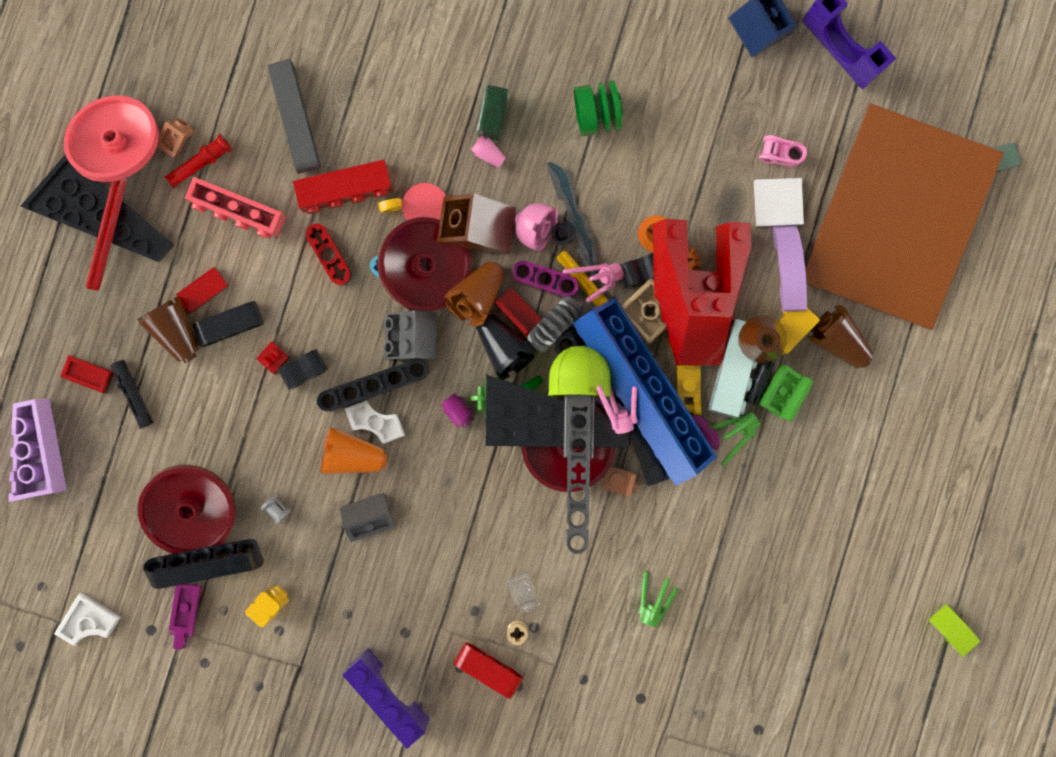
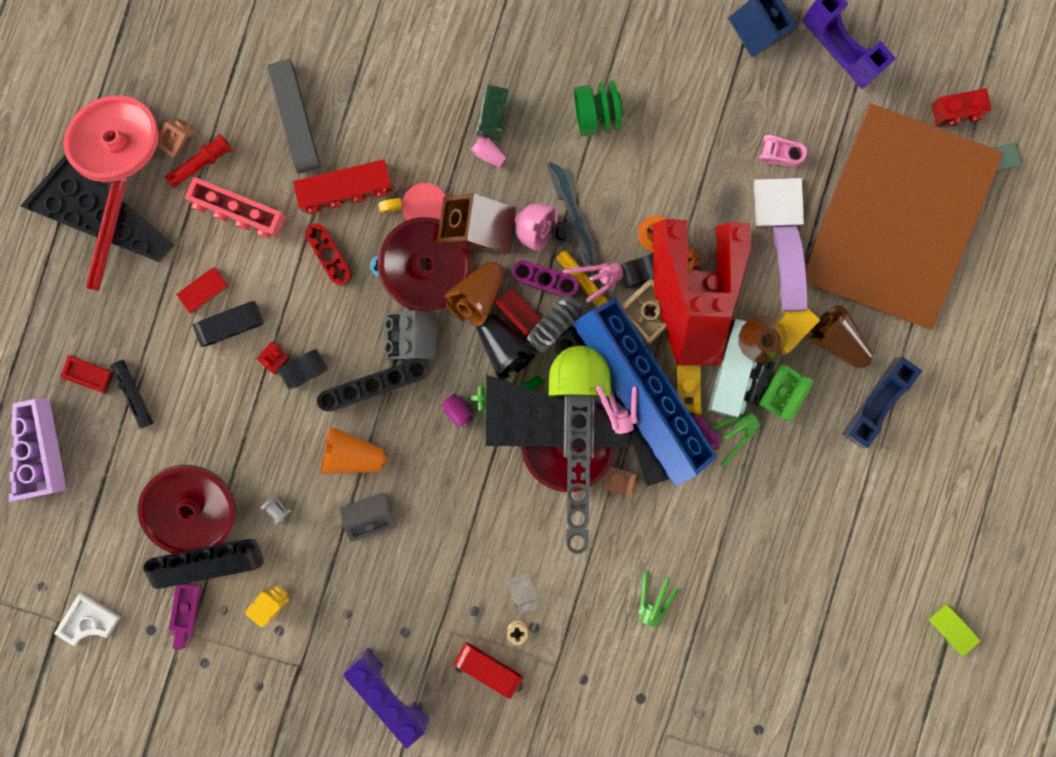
reddish brown cone [137,296,199,363] -> none
white tile [345,400,406,444] -> none
none -> dark blue arch [841,357,922,448]
none -> red brick [932,88,992,127]

